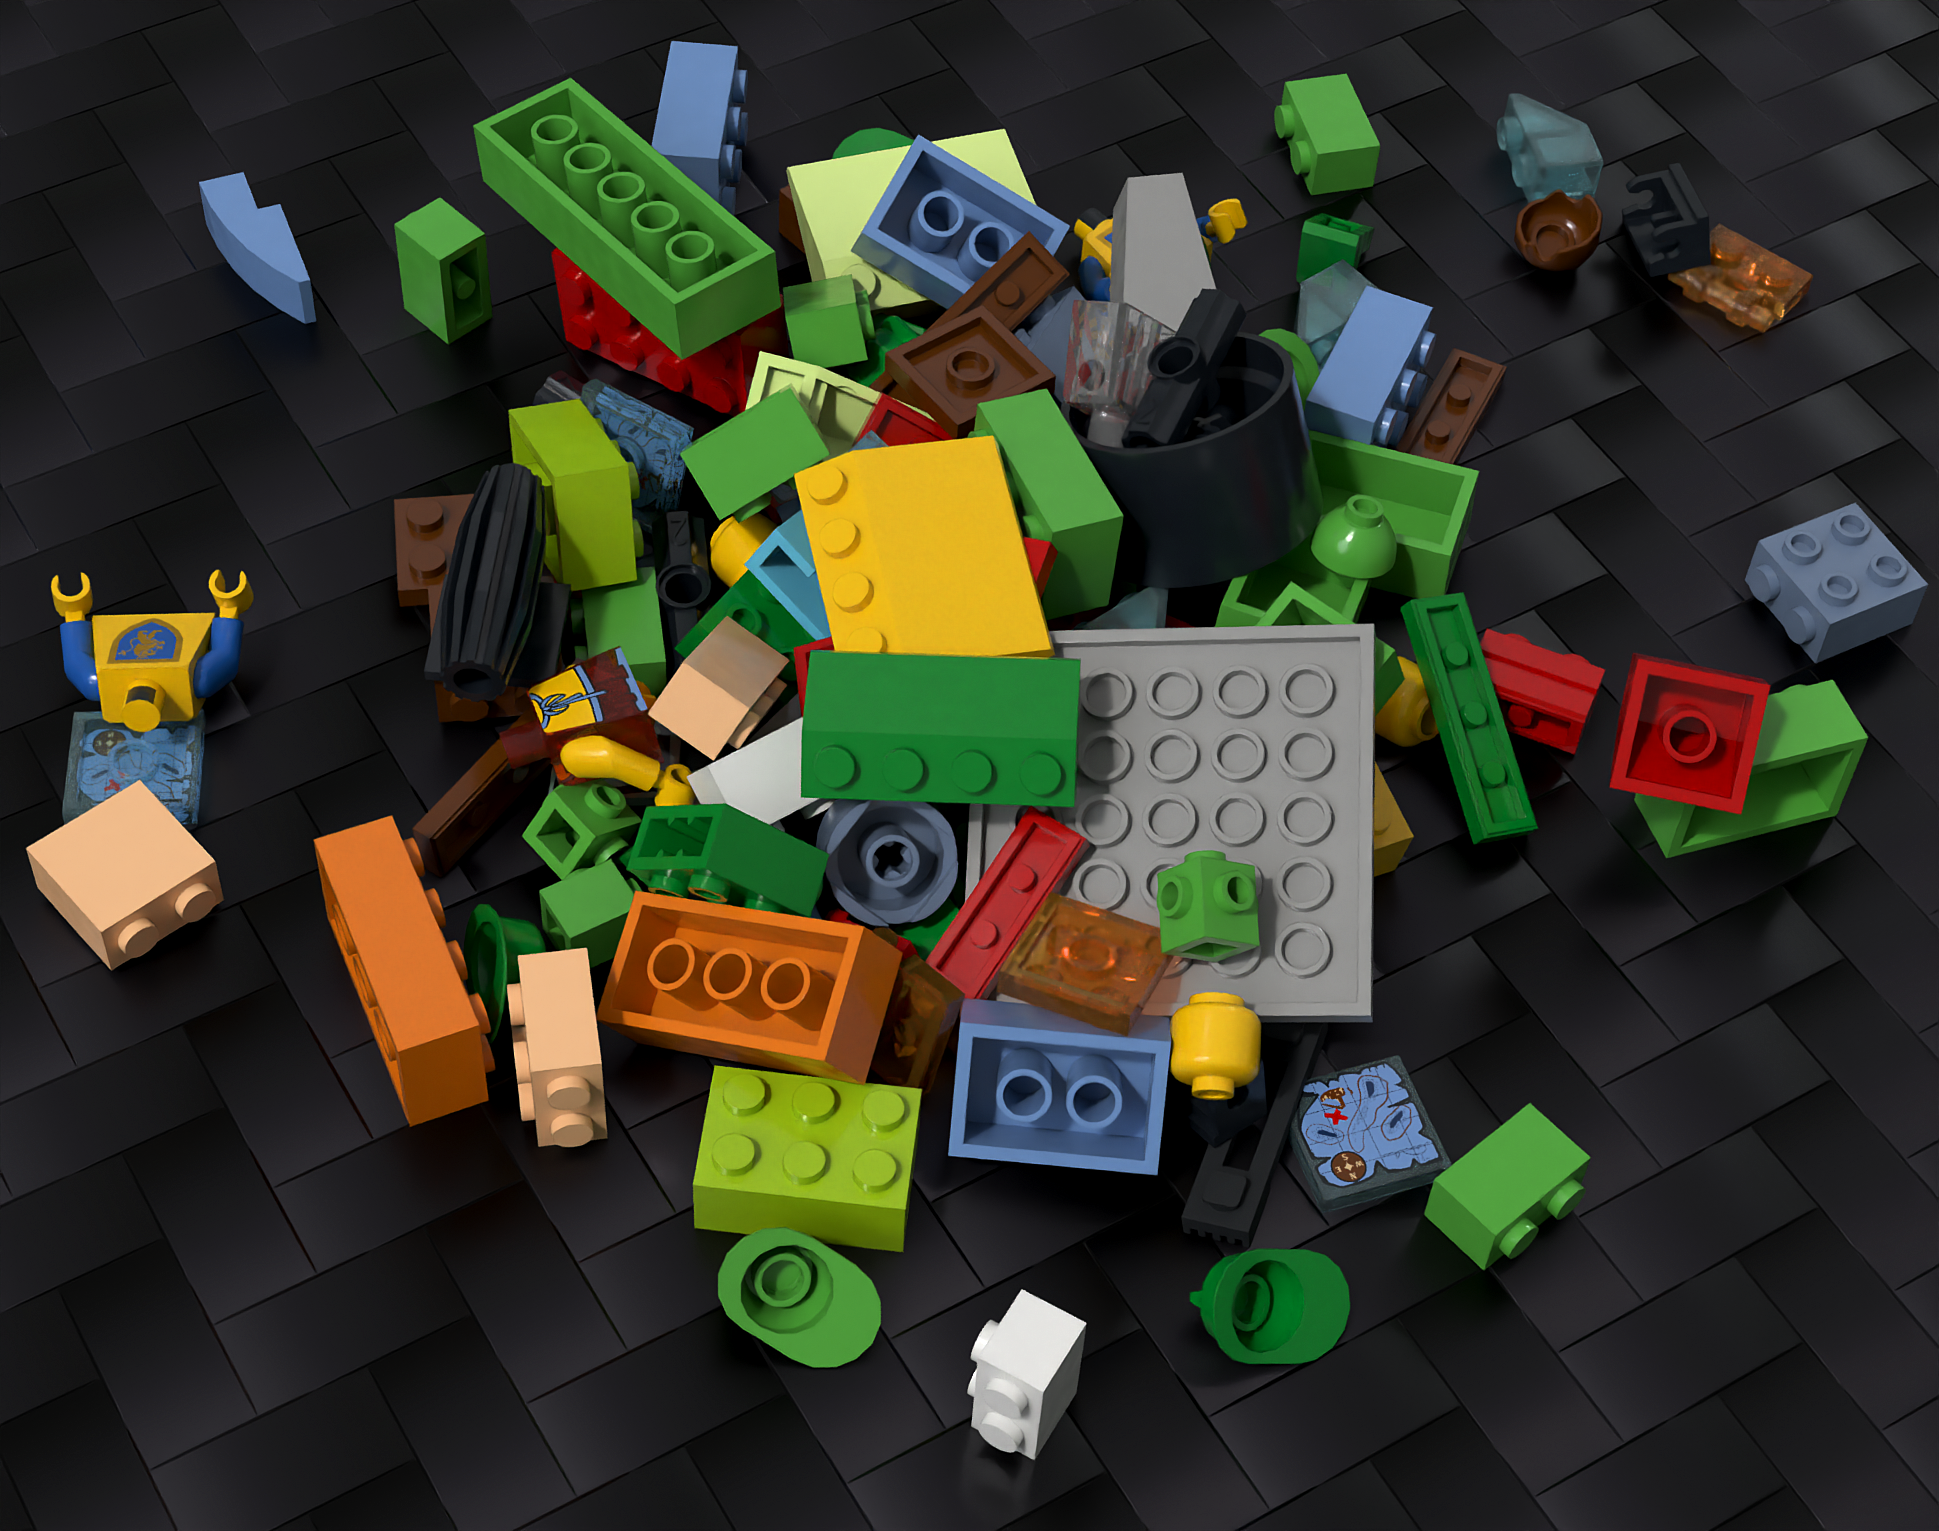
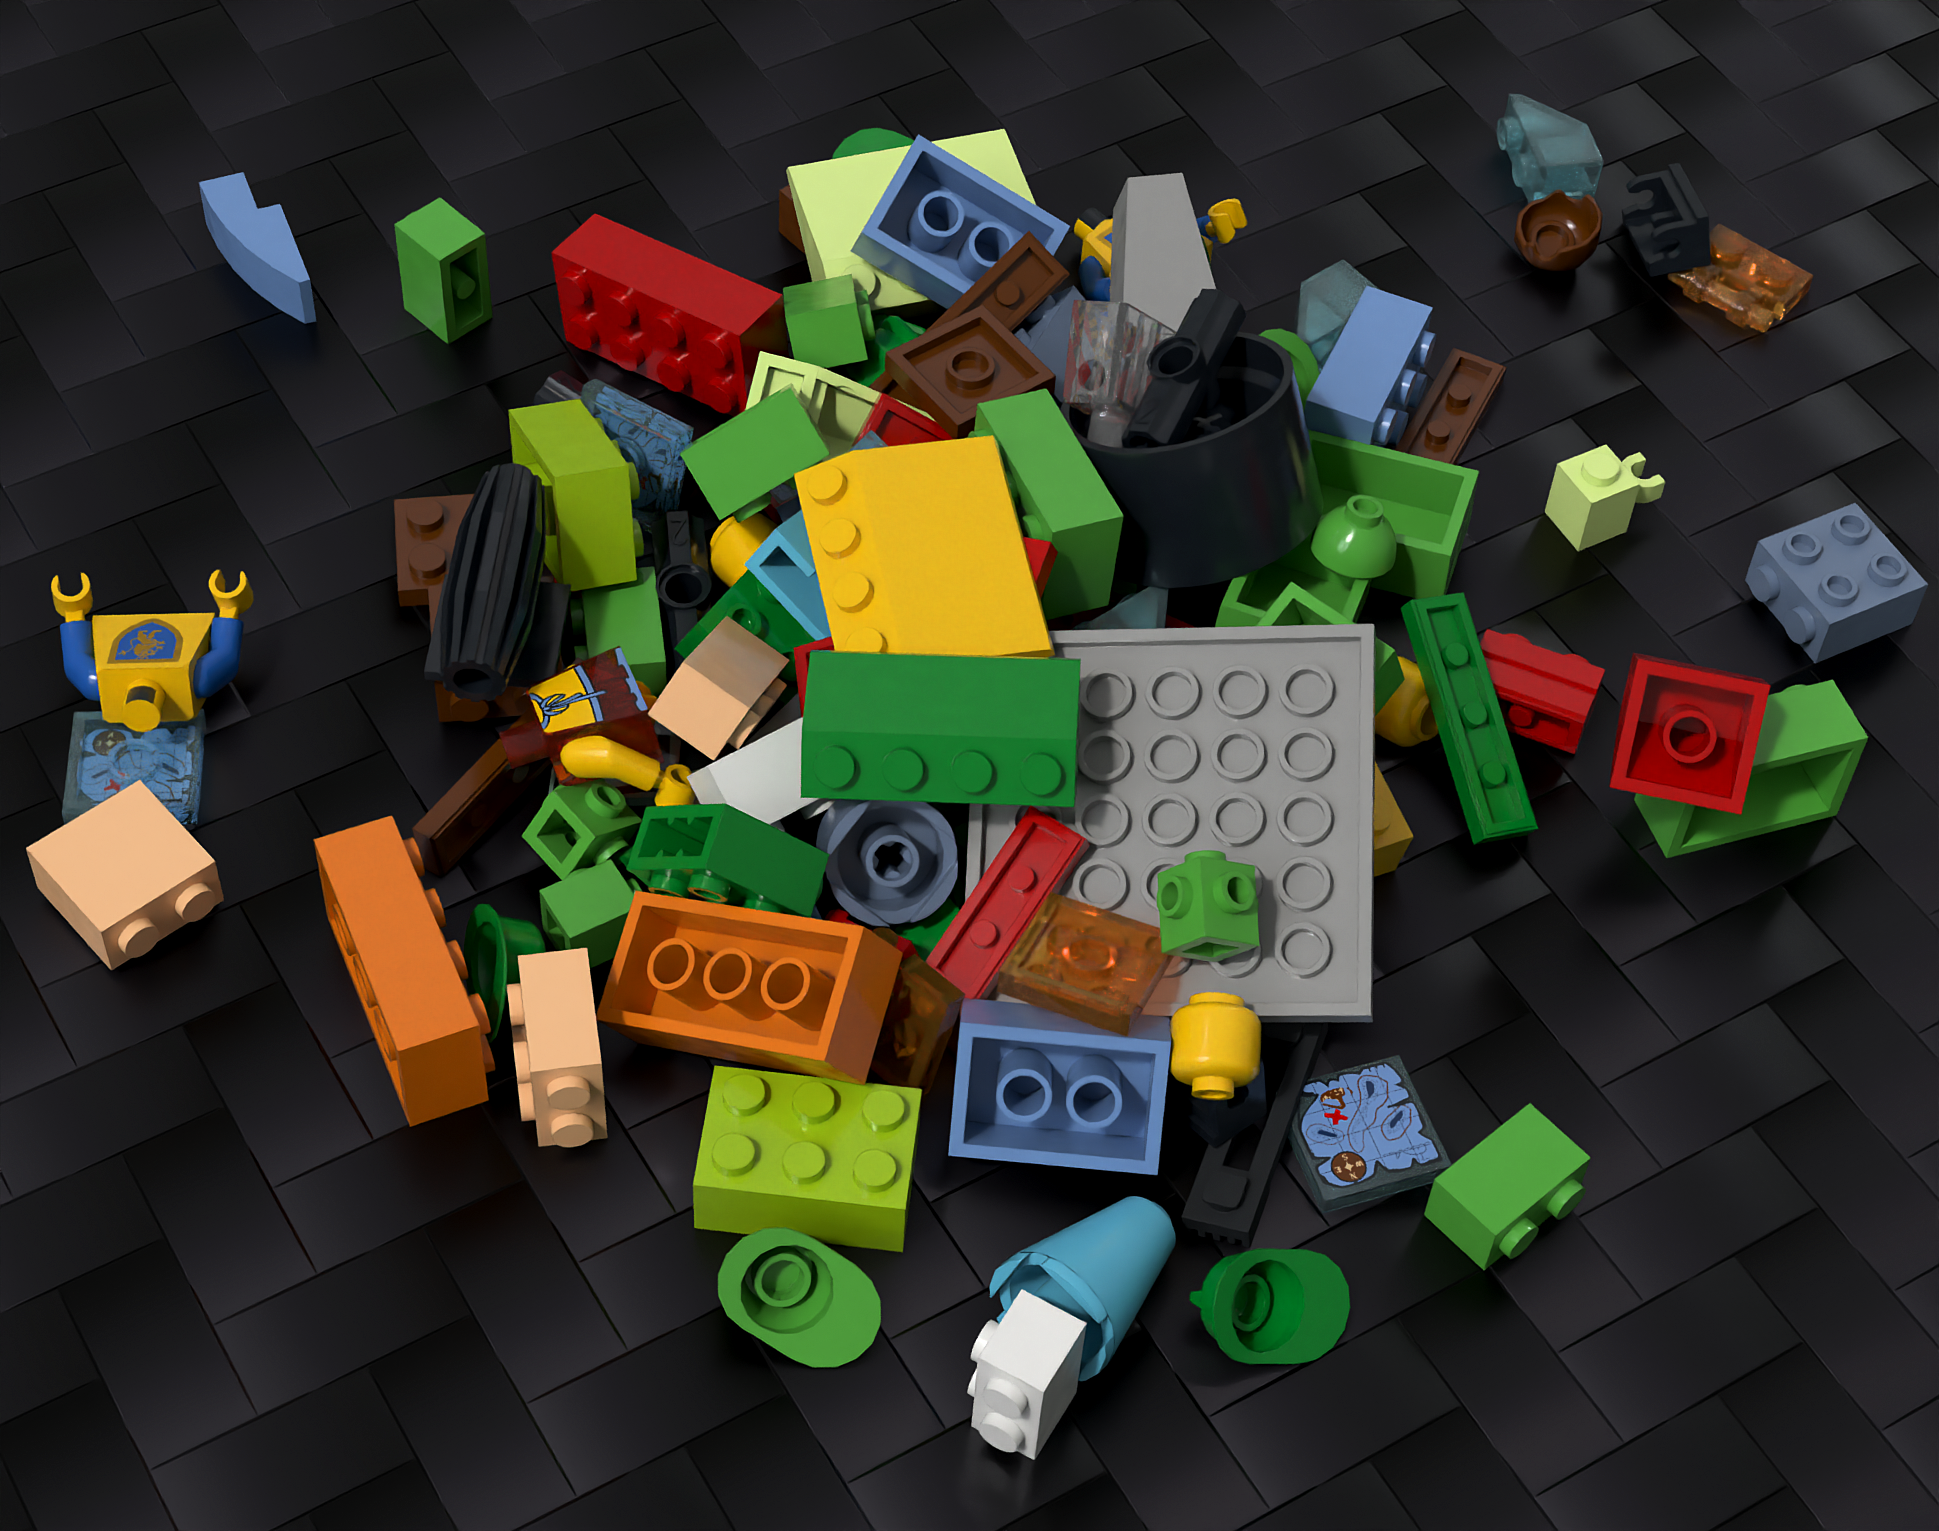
bright green brick [473,78,781,360] -> none
medium blue brick [651,41,748,216] -> none
bright green brick [1274,74,1381,195] -> none
green slope [1296,213,1375,296] -> none
none -> medium azure cone [989,1196,1176,1381]
none -> yellowish green brick [1545,445,1665,551]

